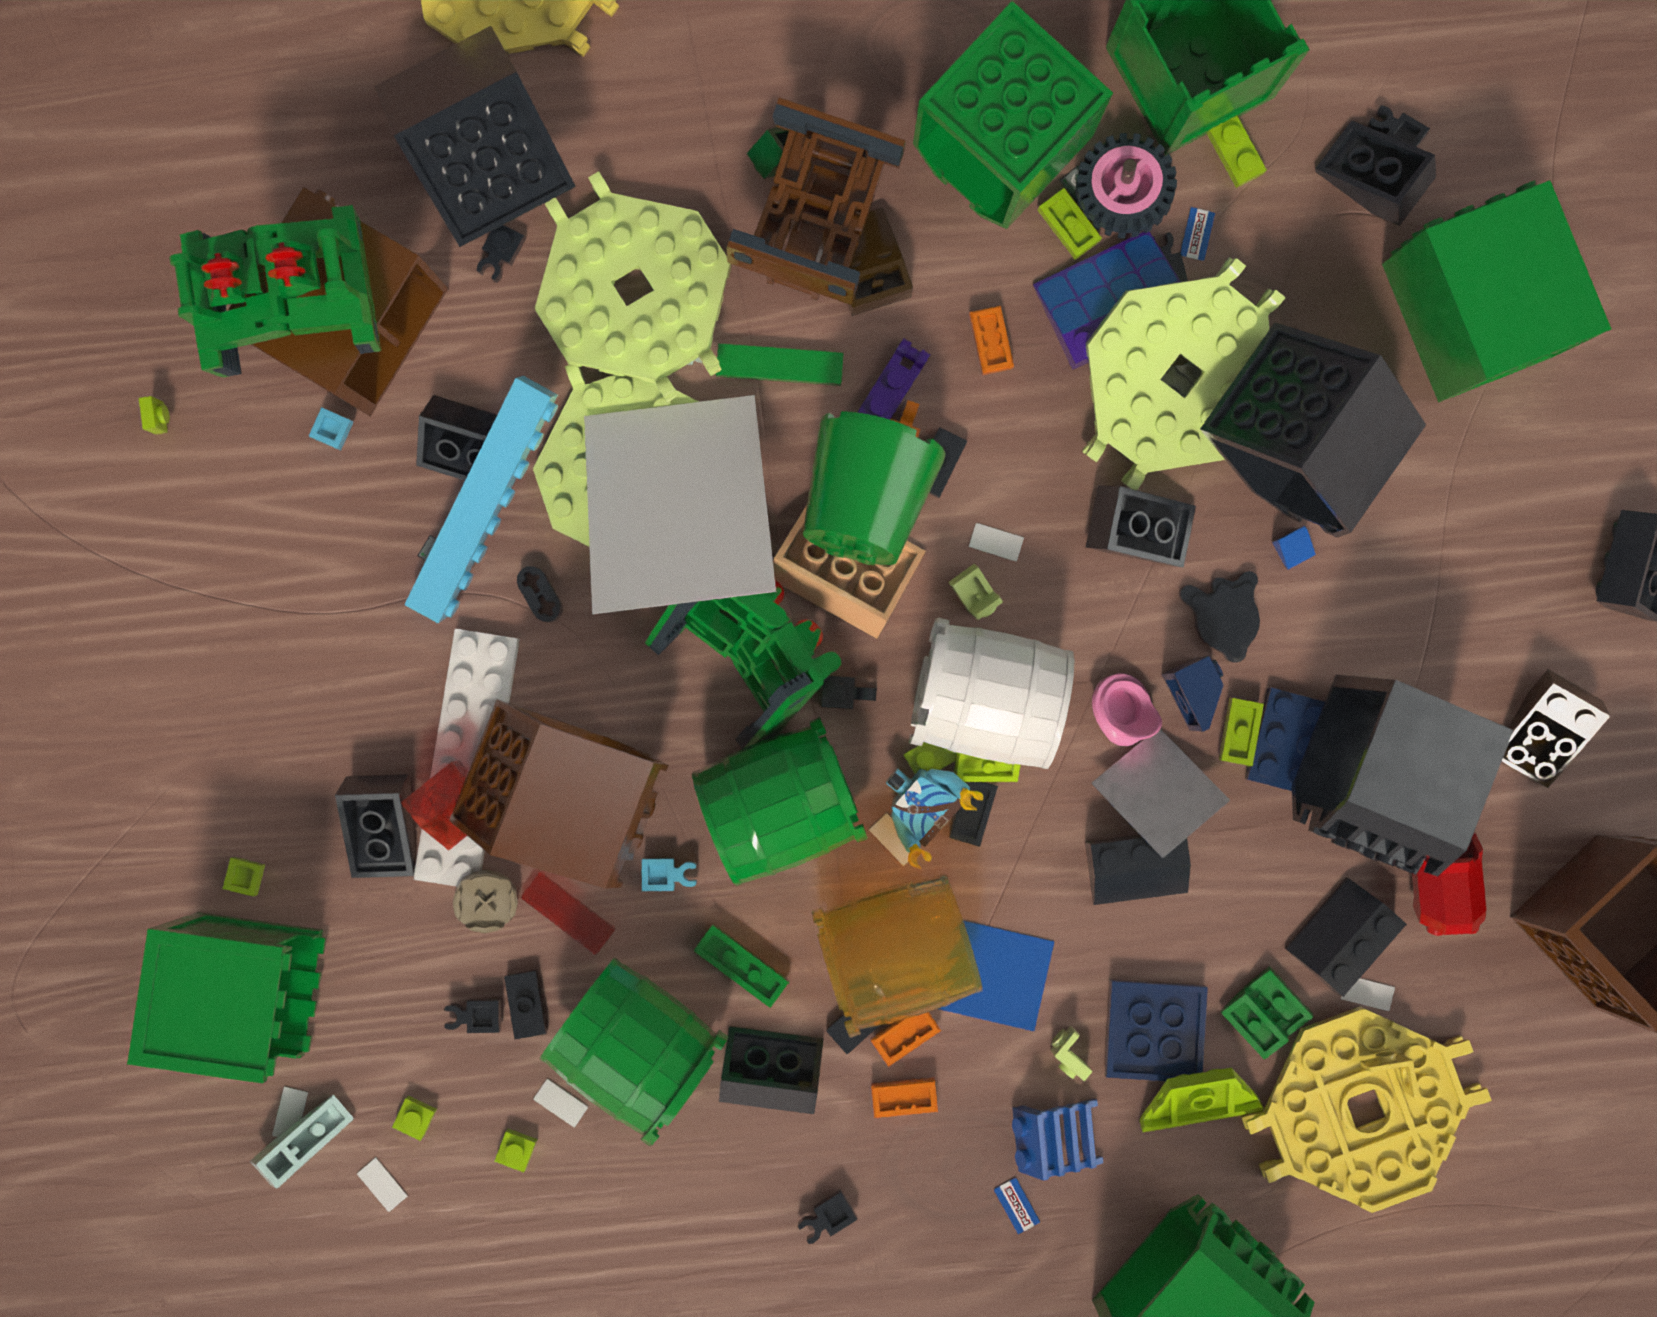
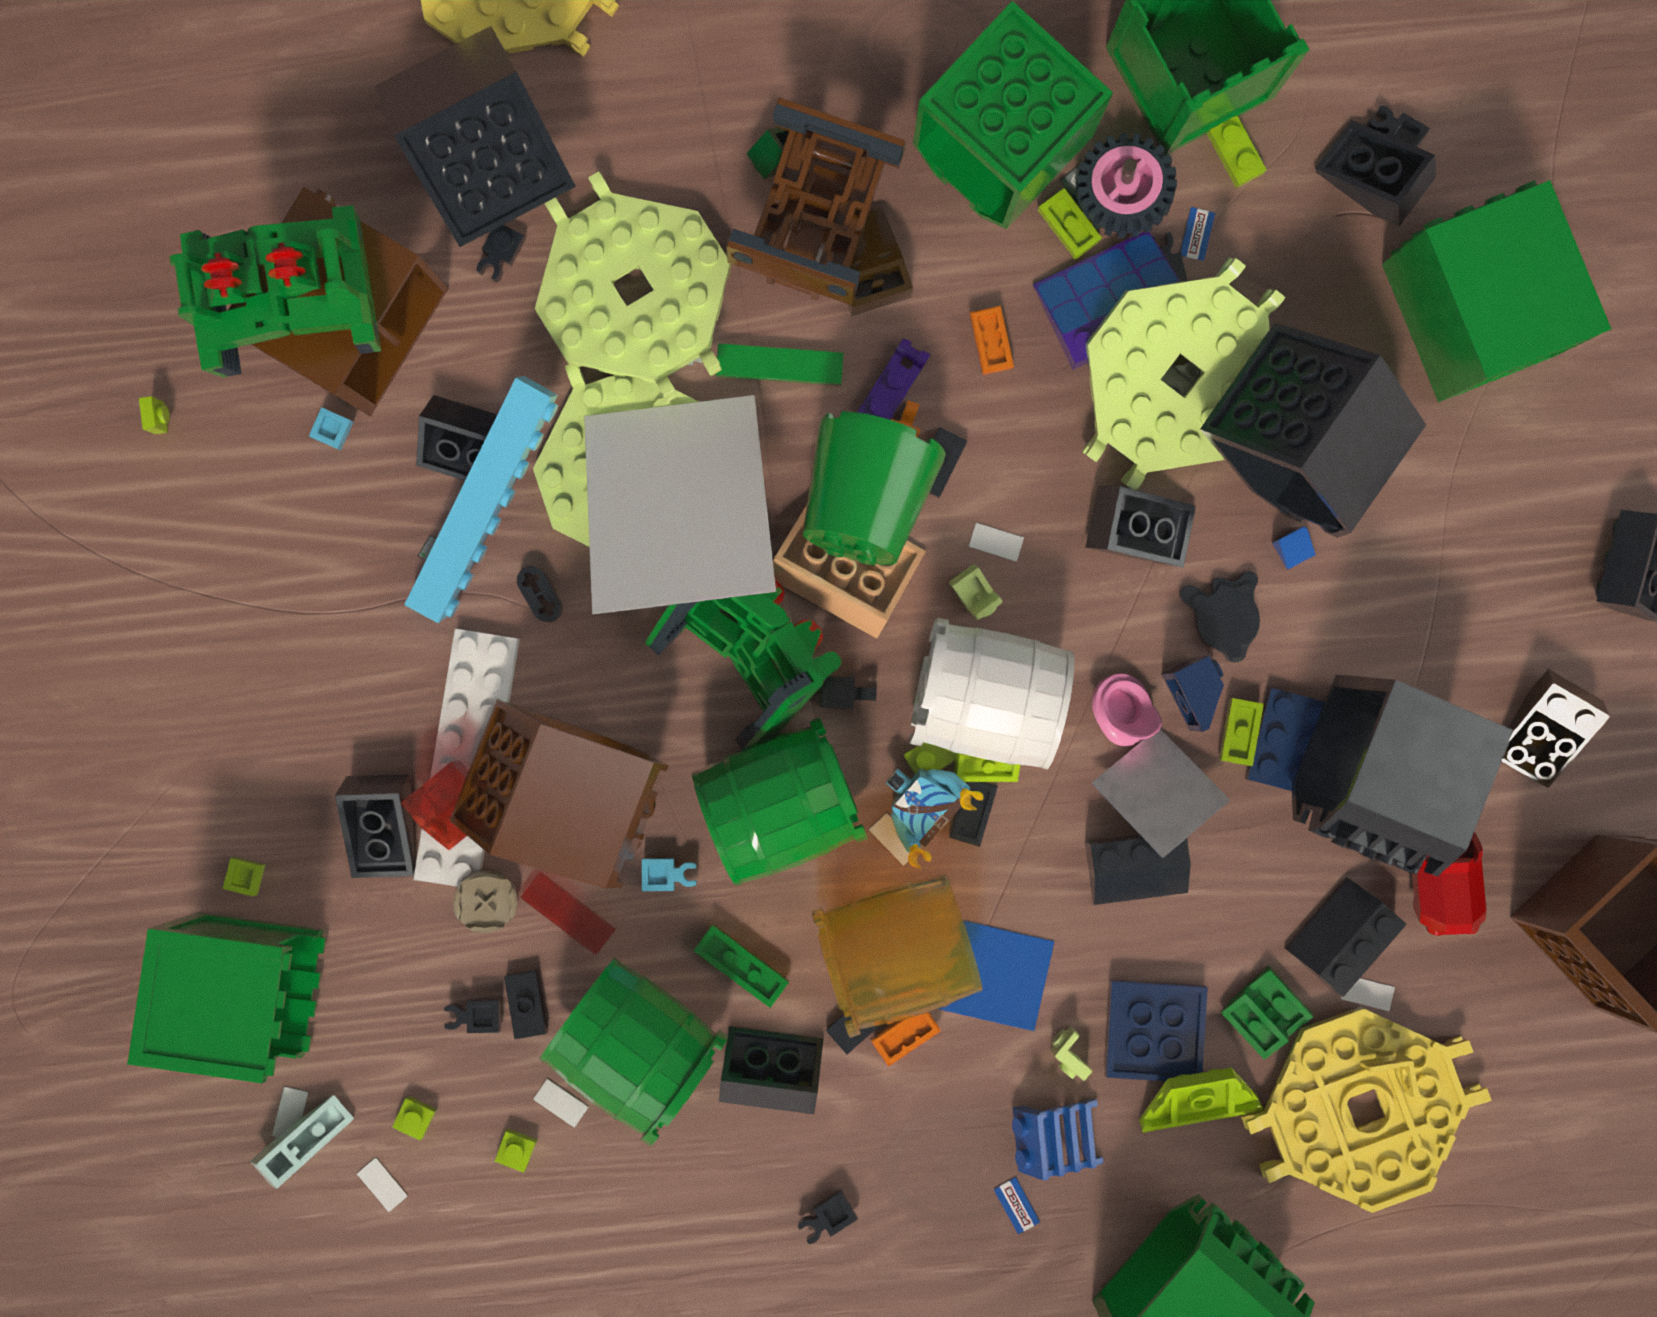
orange plate [871,1077,938,1118] -> none

